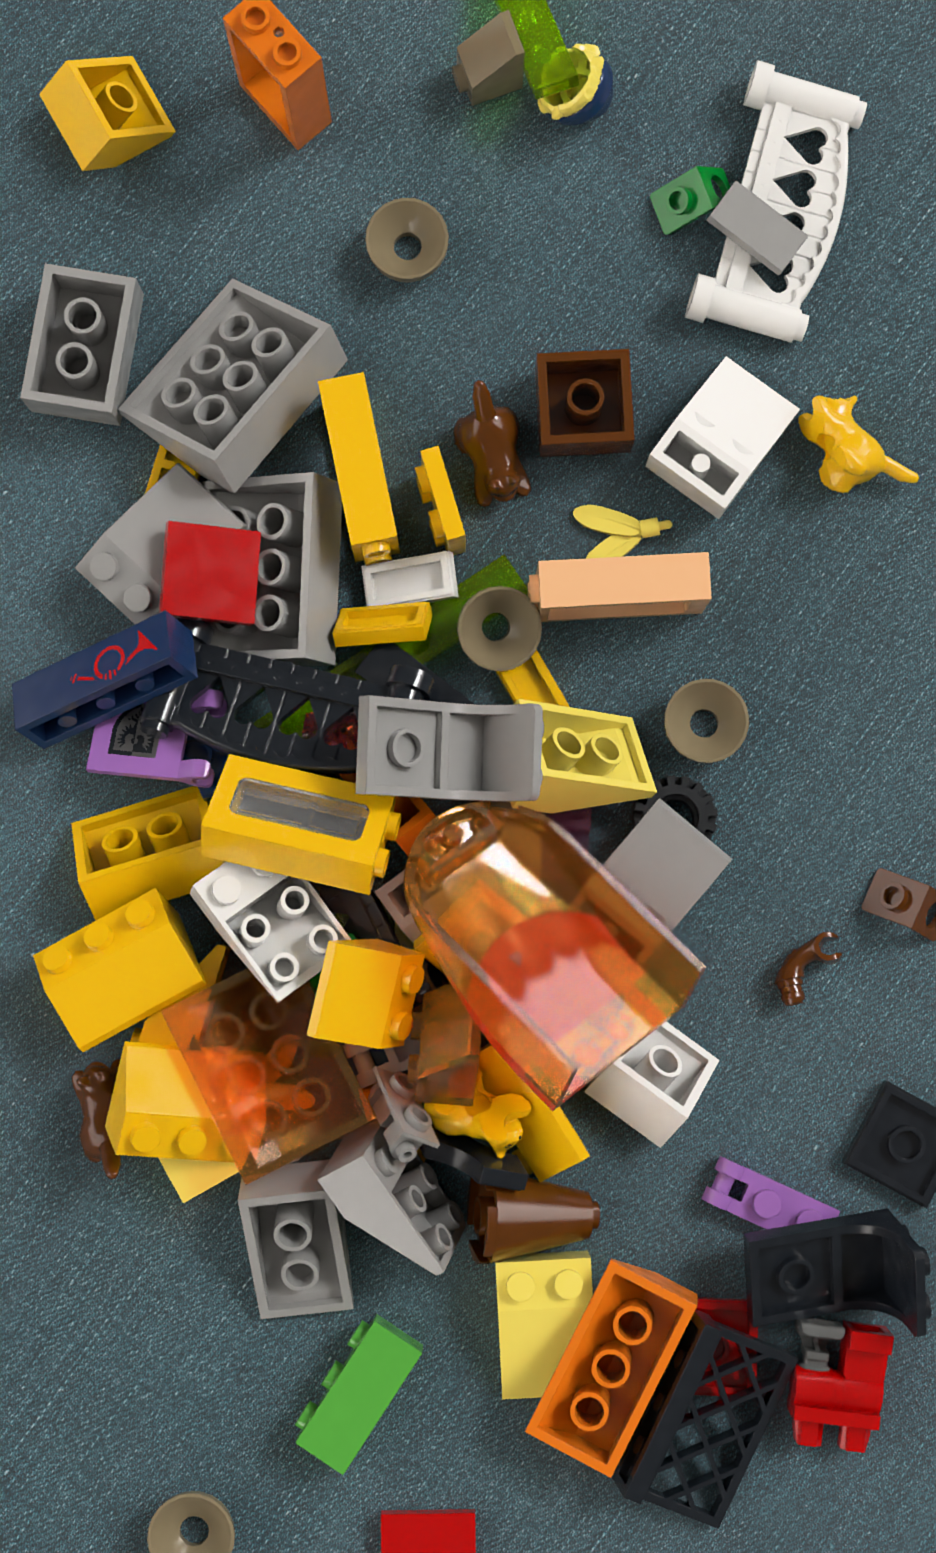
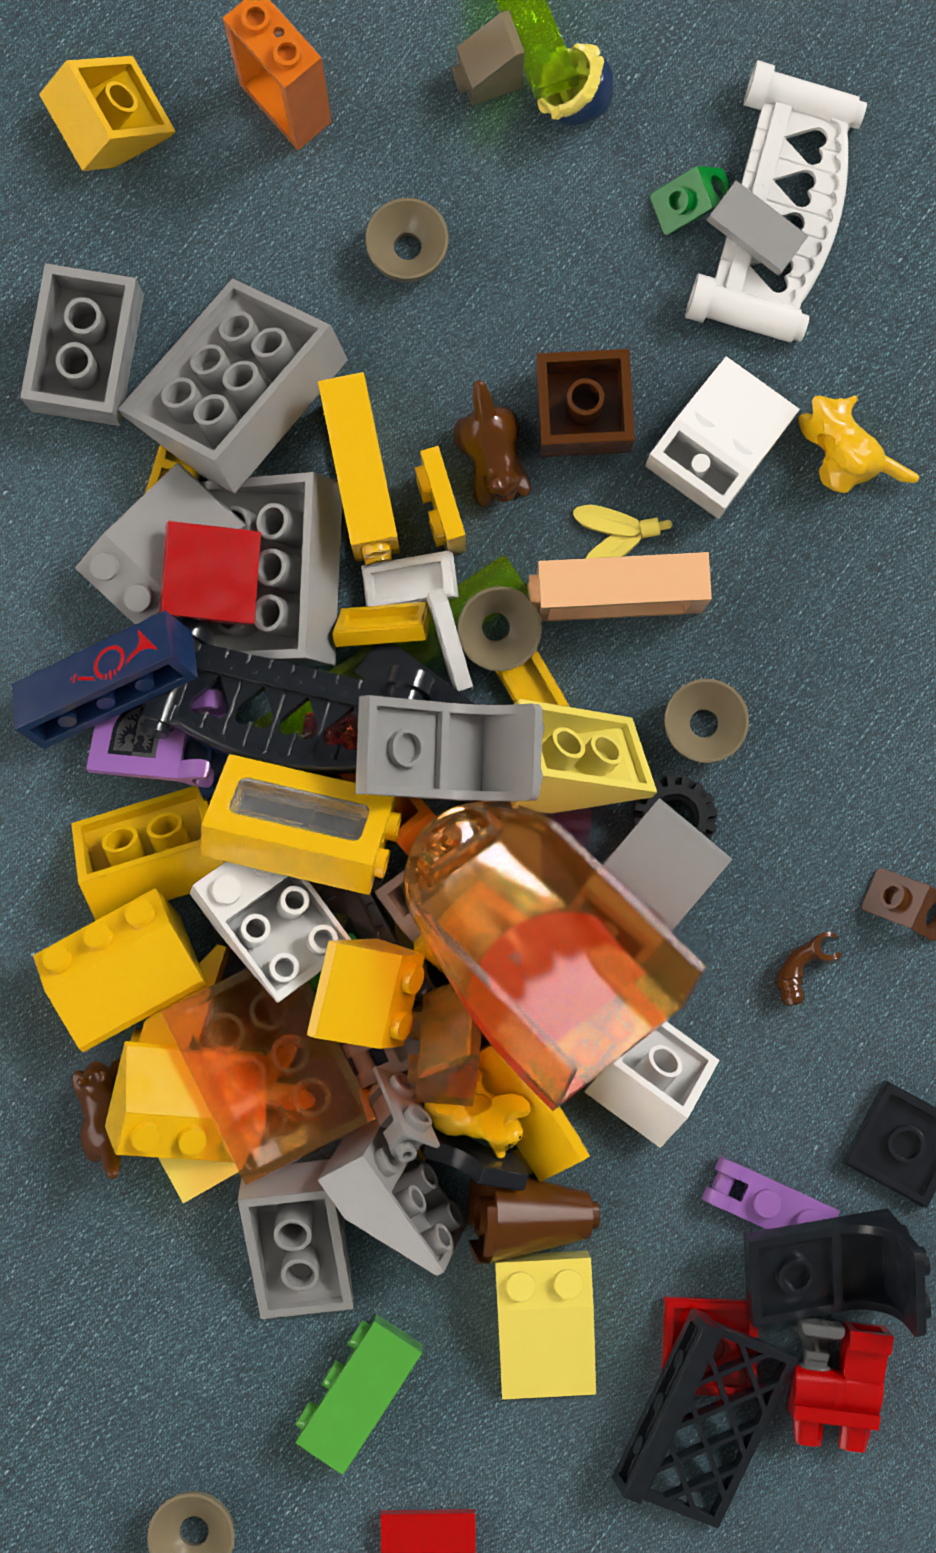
orange slope [525,1259,698,1478] -> none
none -> white tile [426,589,473,691]

